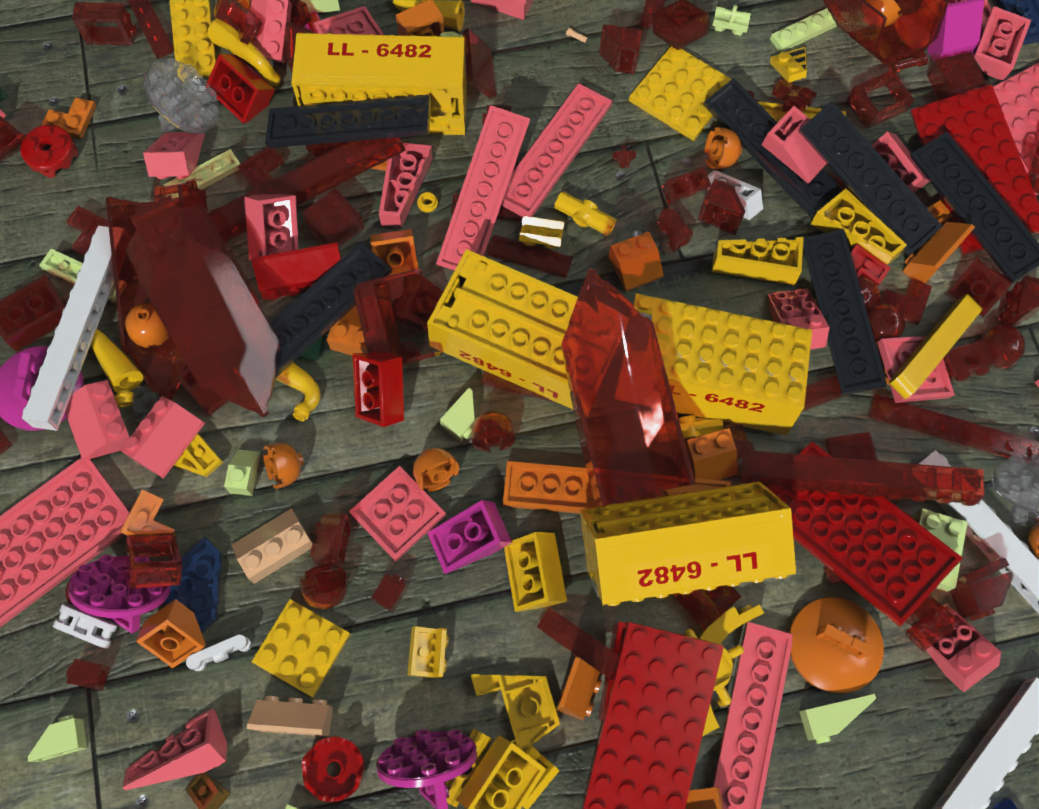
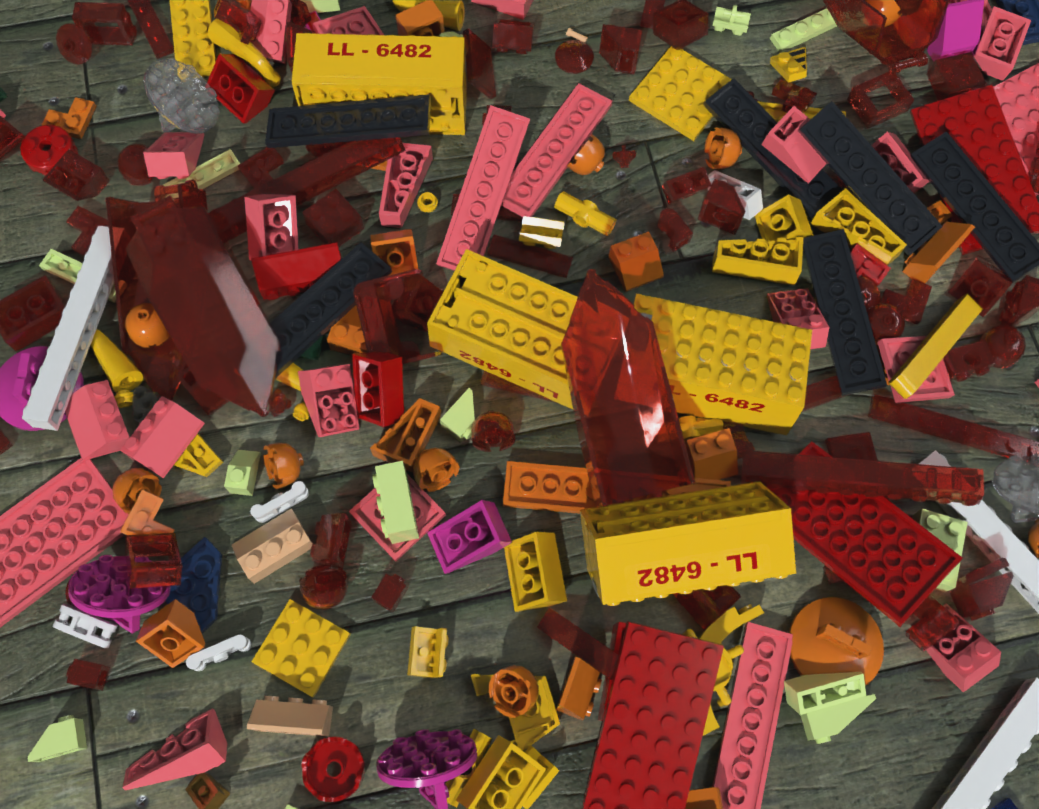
none -> clear red slope [43,149,110,201]
none -> clear red dish [56,23,92,64]
none -> orange cylinder [112,468,162,514]
none -> clear red cylinder [117,143,154,186]
none -> white plate [250,481,309,523]
none -> clear red piece [266,389,291,417]
none -> coral slope [298,364,359,437]
none -> orange wedge [370,398,441,473]
none -> yellowish green brick [372,461,419,544]
none -> orange cylinder [489,665,539,718]
none -> clear red slope [492,19,535,54]
none -> clear red dish [555,40,594,74]
none -> orange cylinder [567,133,605,175]
none -> yellow slope [755,194,814,241]
none -> yellowish green slope [784,672,866,715]

